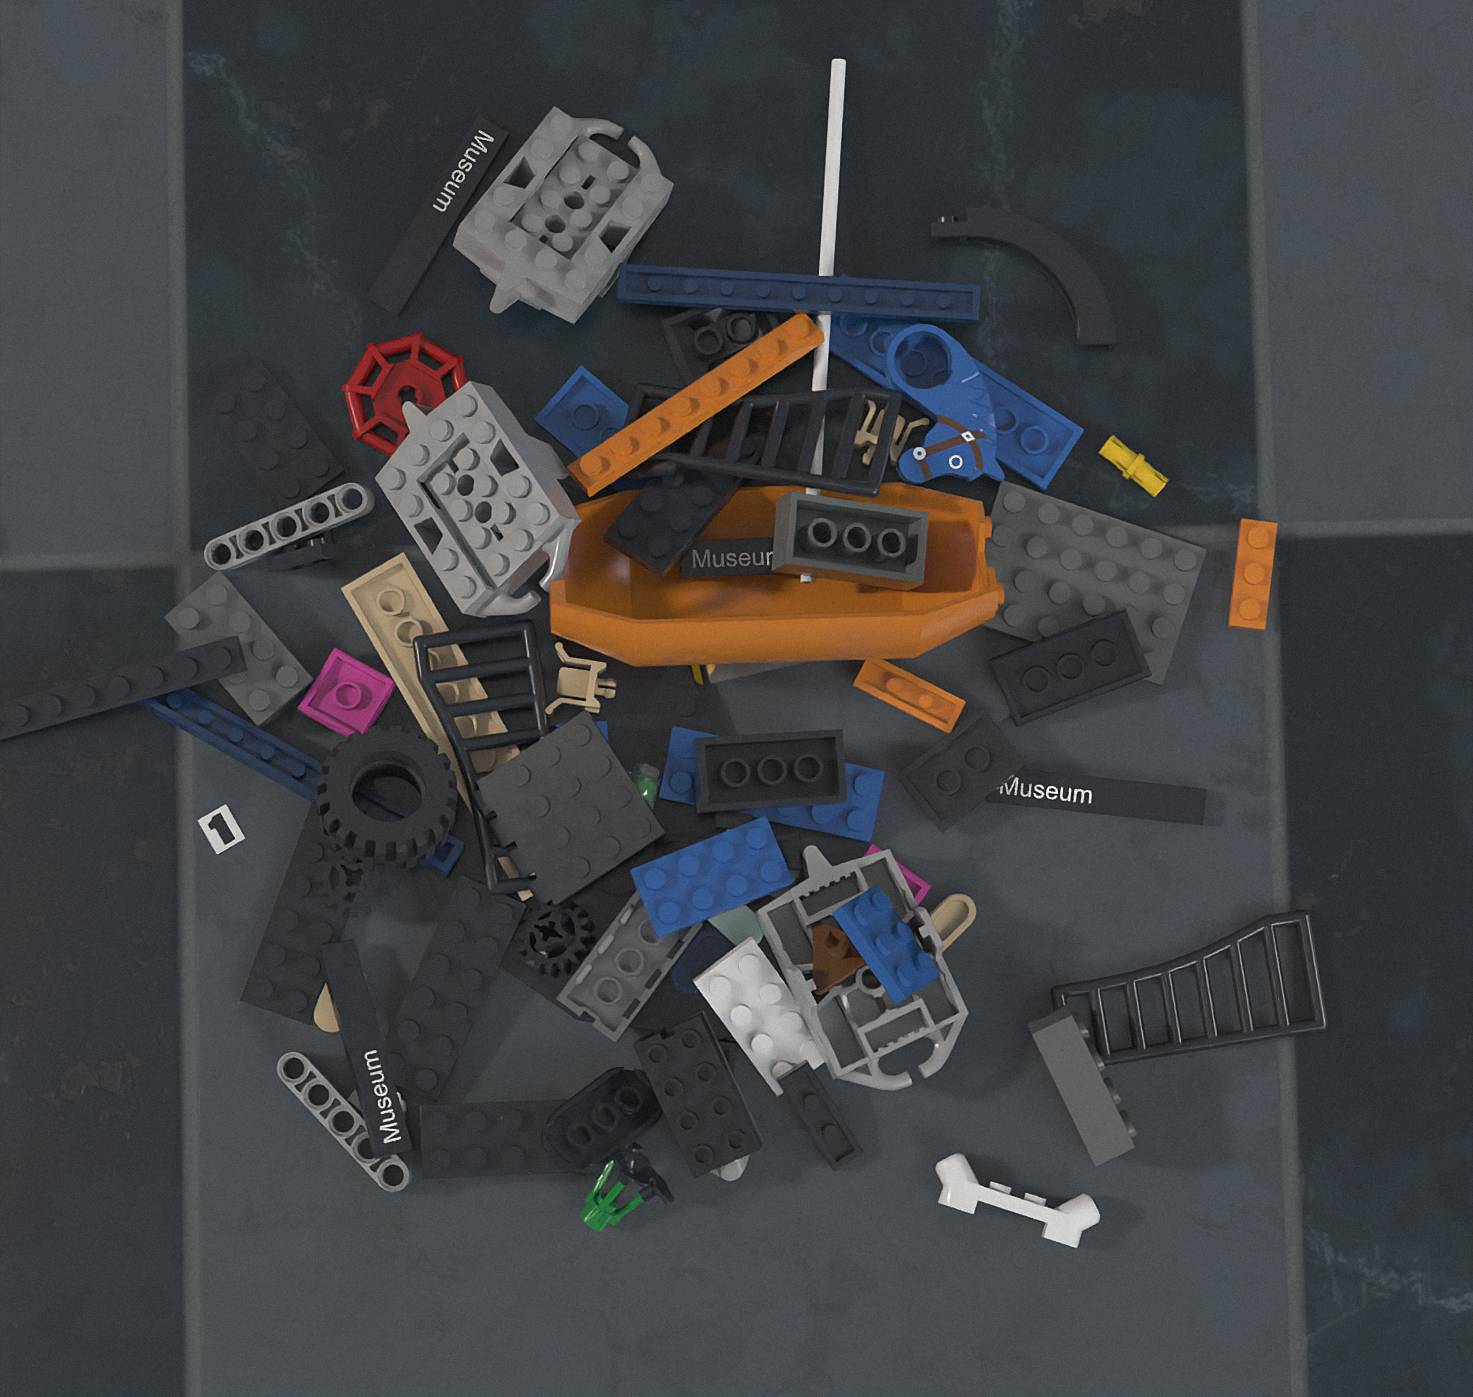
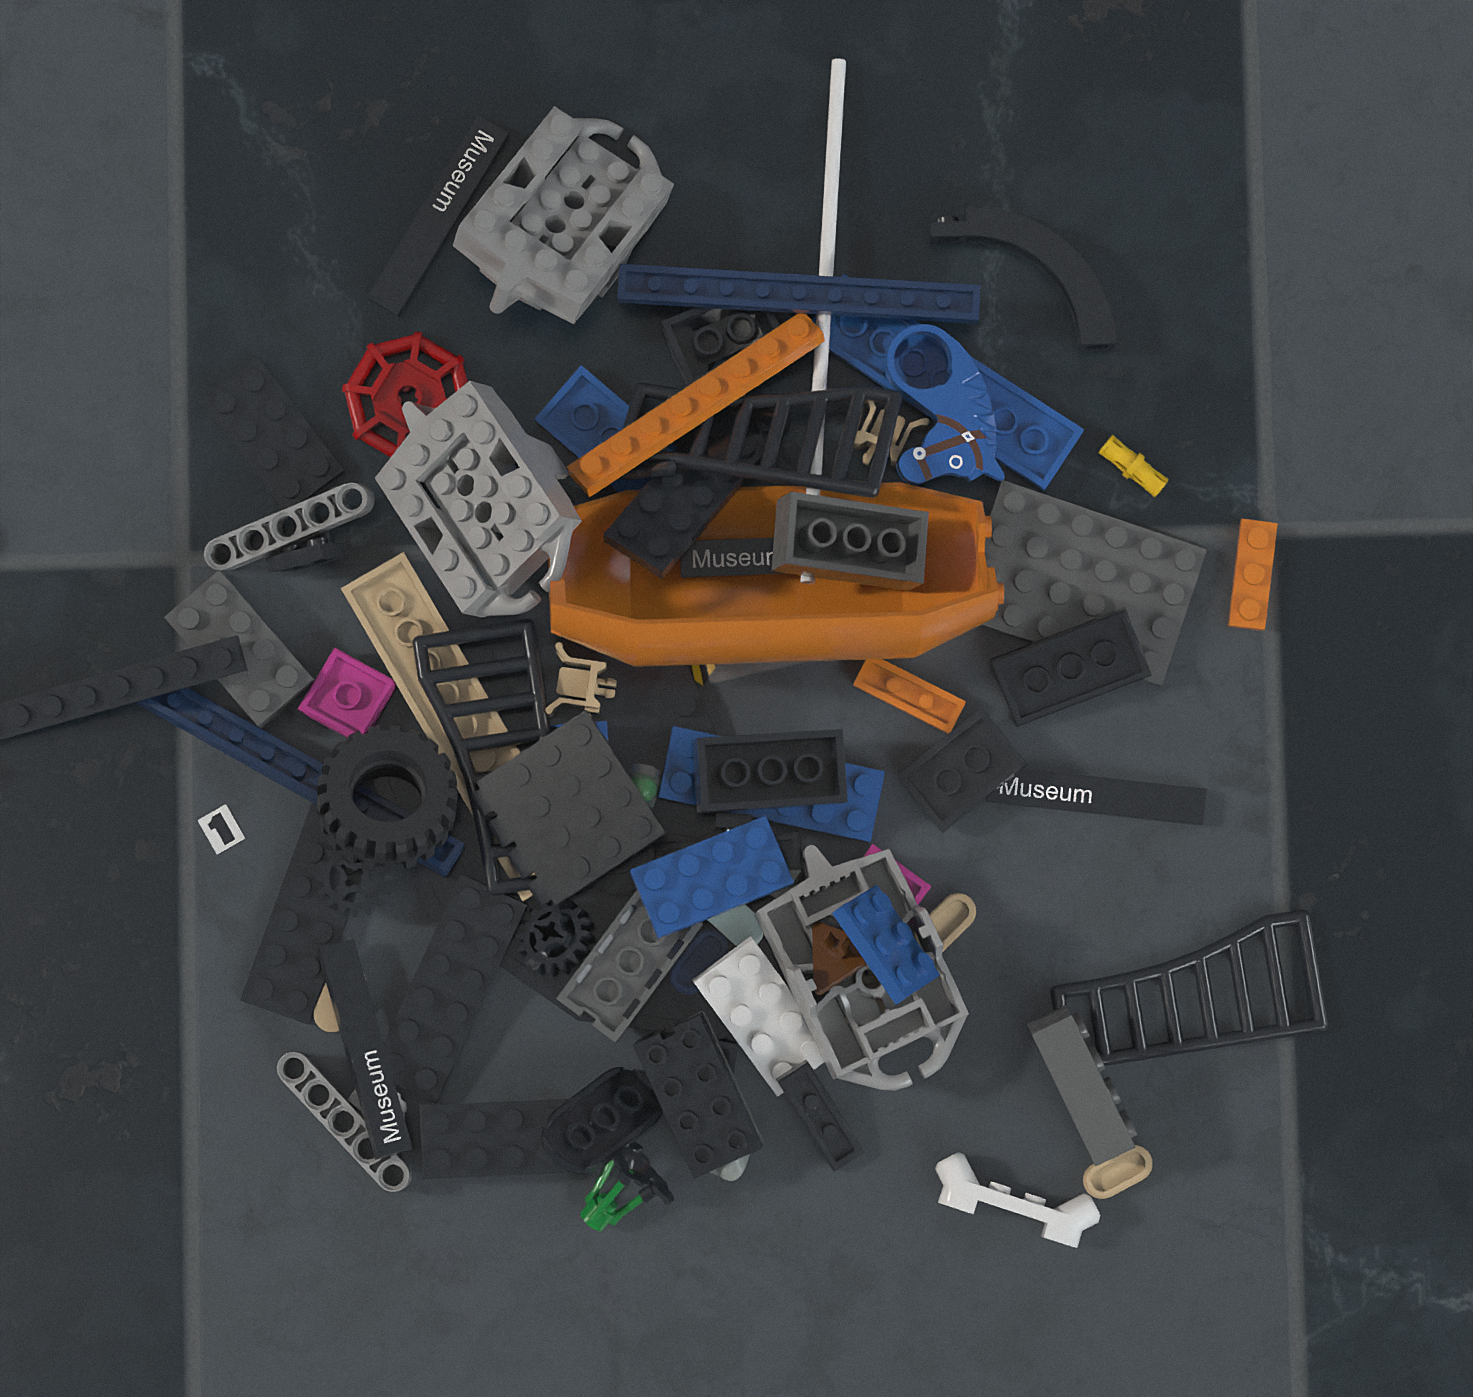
none -> tan tile [1083,1145,1152,1199]

